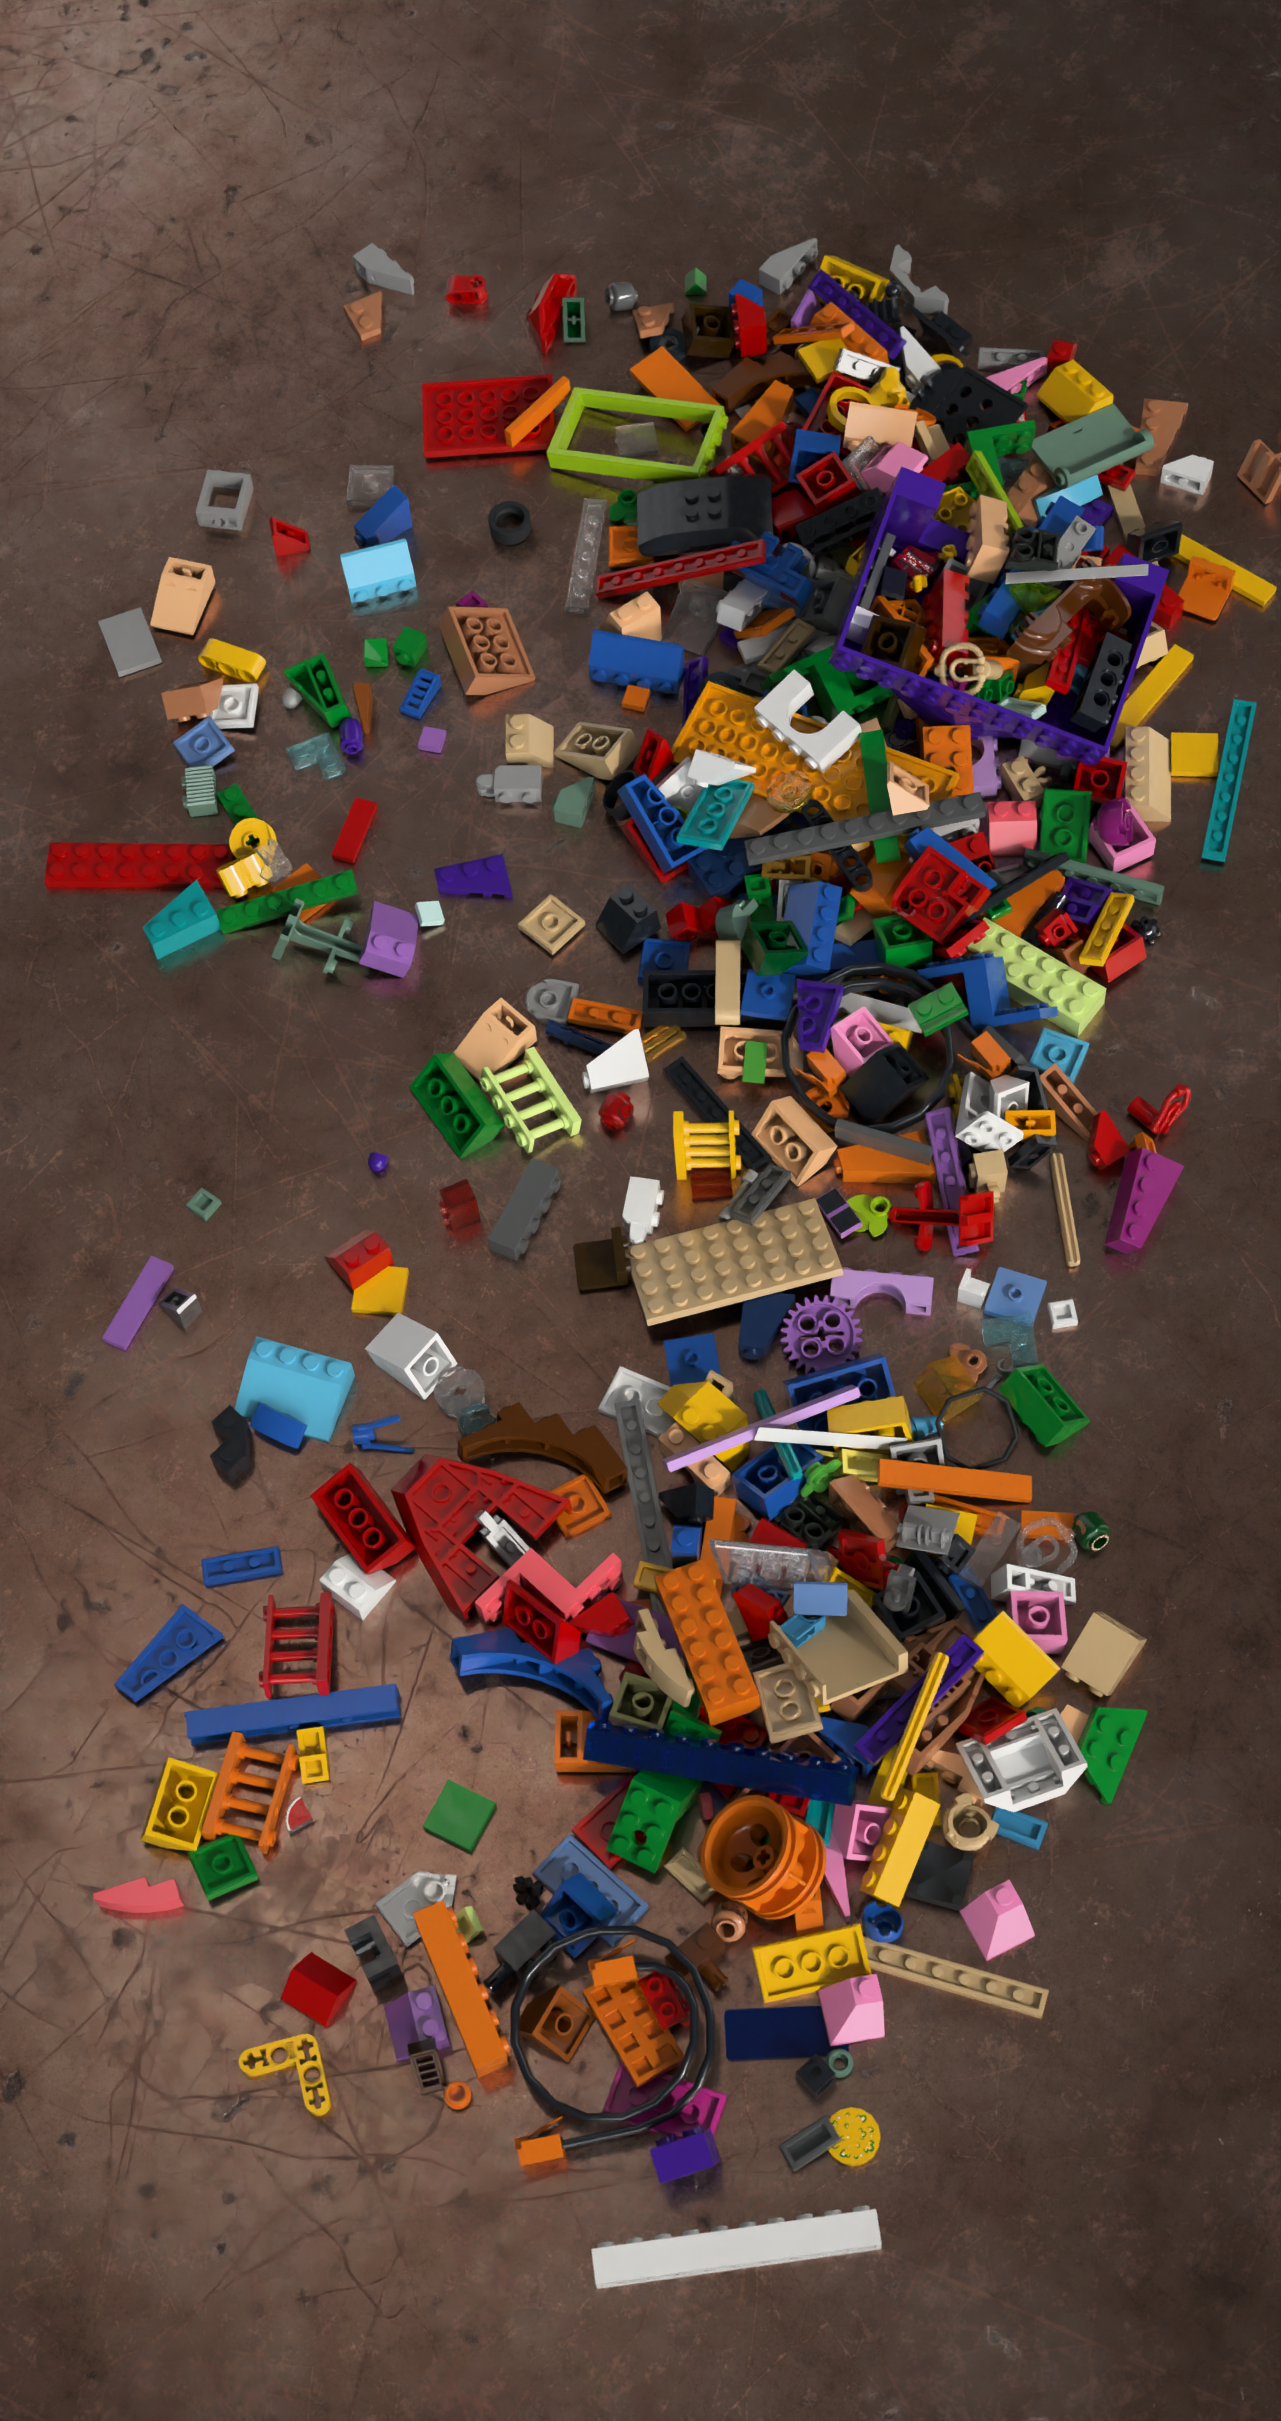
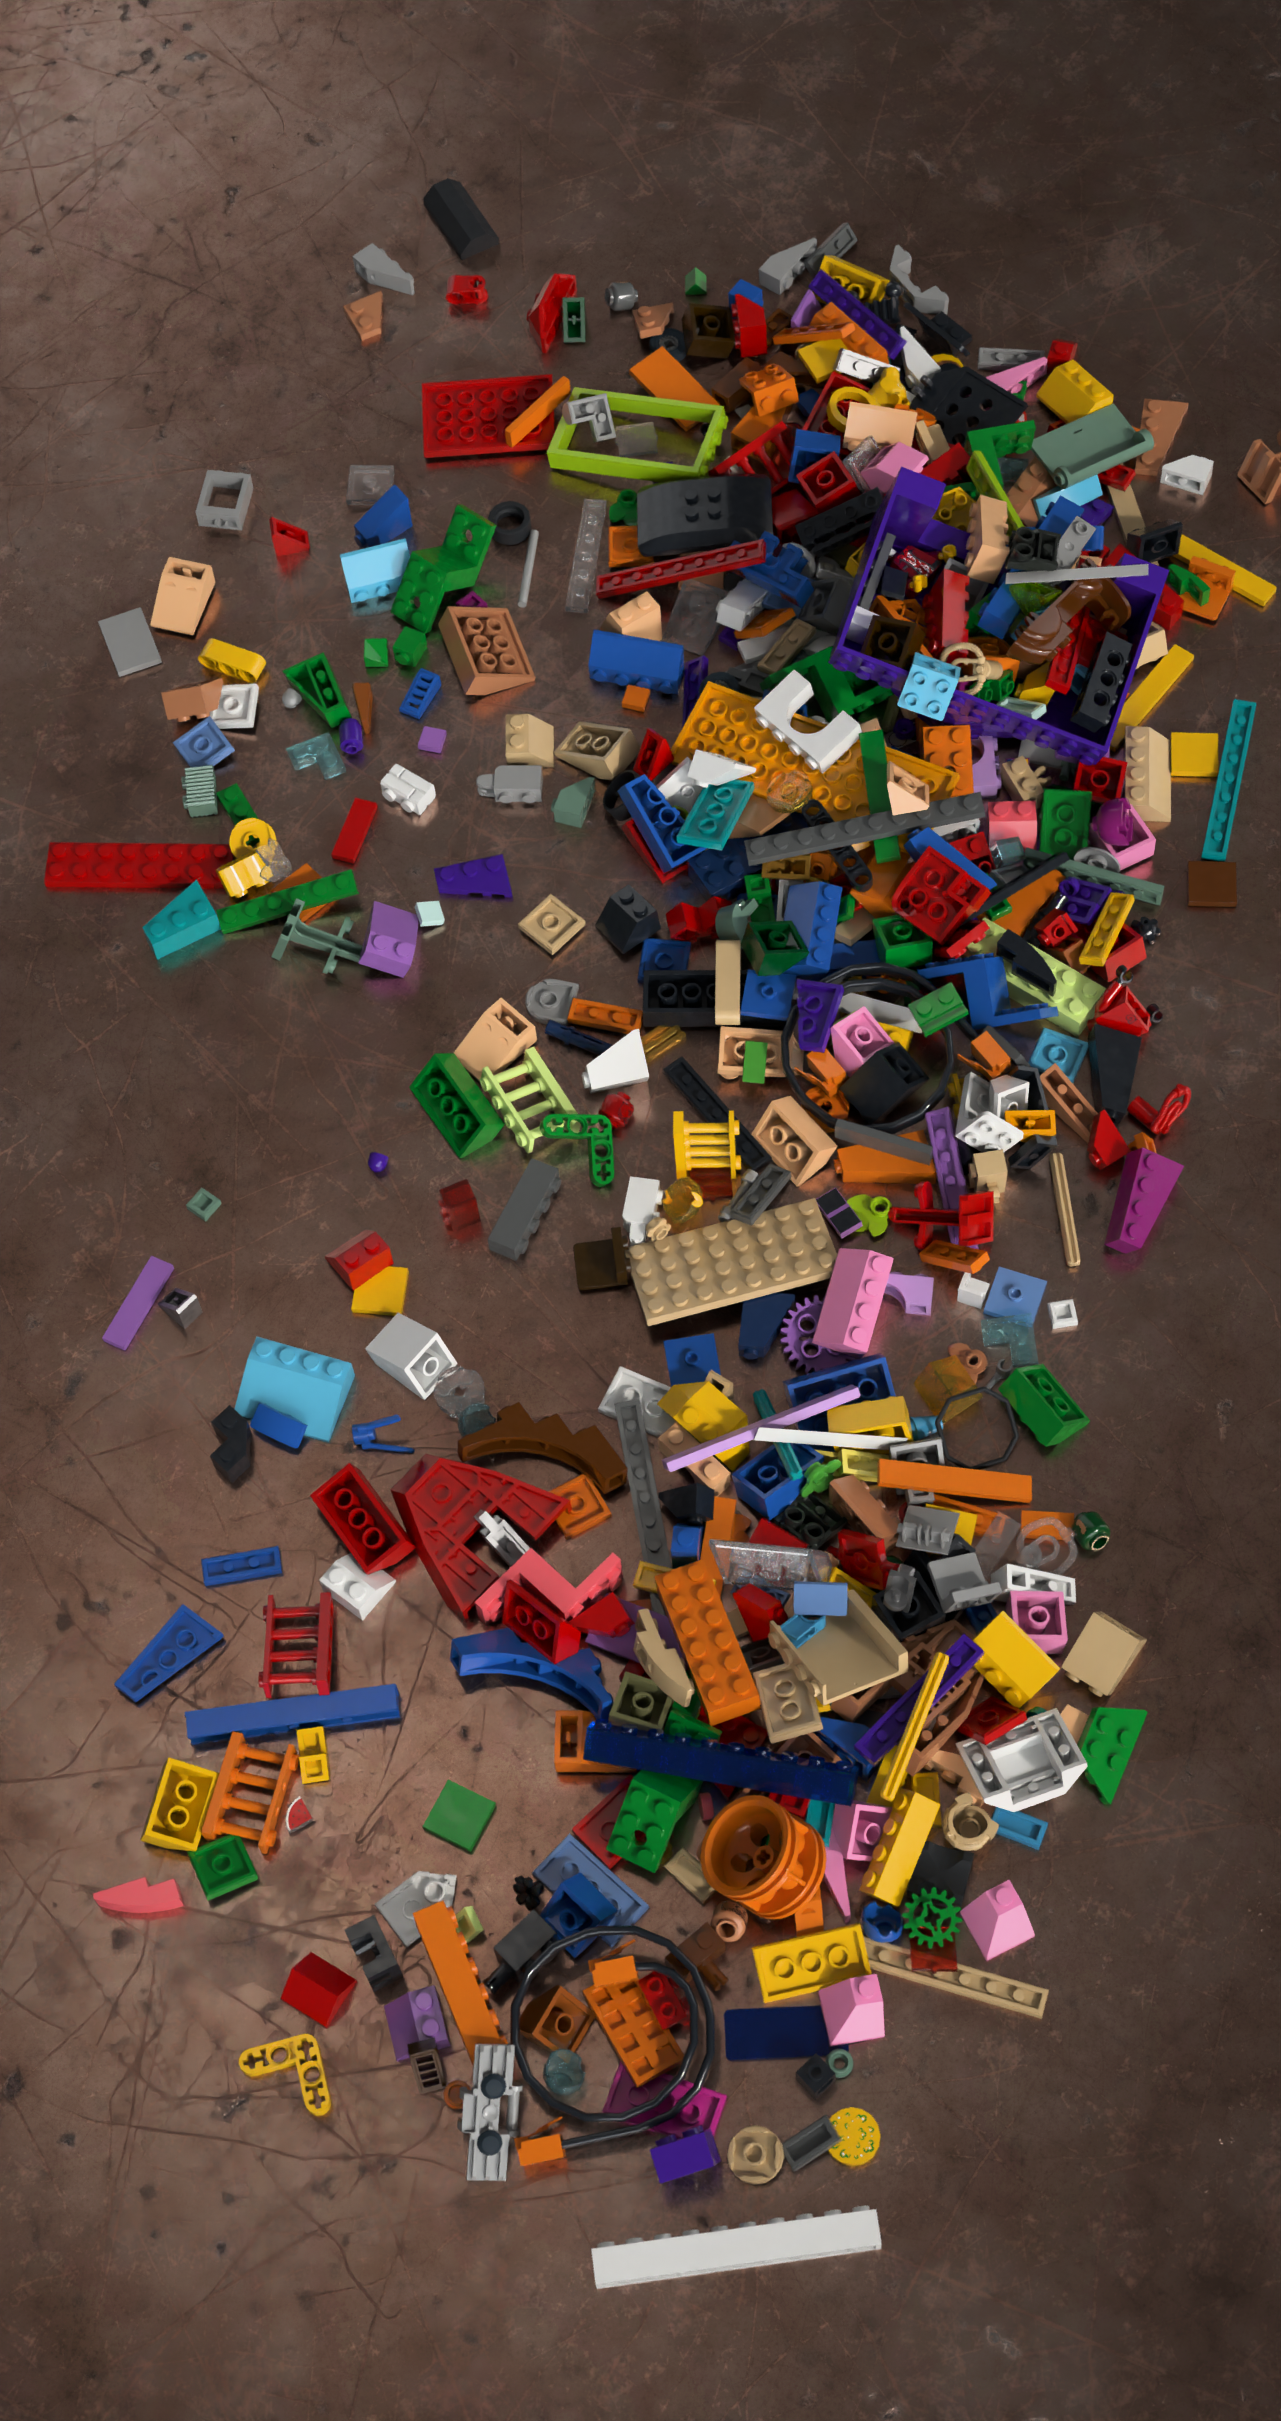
none -> white brick [380,764,436,815]
none -> green bracket [390,504,497,633]
none -> black piece [423,178,499,260]
none -> light grey piece [457,2044,523,2181]
none -> light grey bar [518,530,539,607]
none -> green beam [539,1114,614,1187]
none -> clear light blue hair [543,2049,586,2095]
none -> light grey brick [562,393,616,443]
none -> tan plate [645,1217,671,1242]
none -> clear yellow hair [663,1177,703,1223]
none -> tan tile [727,2125,784,2185]
none -> orange bracket [739,364,799,417]
none -> dark grey tile [803,222,858,279]
none -> bright pink slope [812,1248,894,1359]
none -> medium azure bracket [897,652,961,721]
none -> green gear [902,1887,963,1948]
none -> clear red piece [908,1924,958,1974]
none -> orange plate [919,1240,990,1274]
none -> light grey bracket [927,1552,1002,1613]
none -> clear light blue slope [990,836,1027,869]
none -> black slope [996,929,1057,997]
none -> dark purple hinge [1059,876,1080,896]
none -> light grey dish [1074,847,1120,873]
none -> red torso [1087,965,1163,1037]
none -> black slope [1088,1024,1142,1124]
none -> green slope [1166,564,1211,606]
none -> reddish brown tile [1187,861,1237,907]

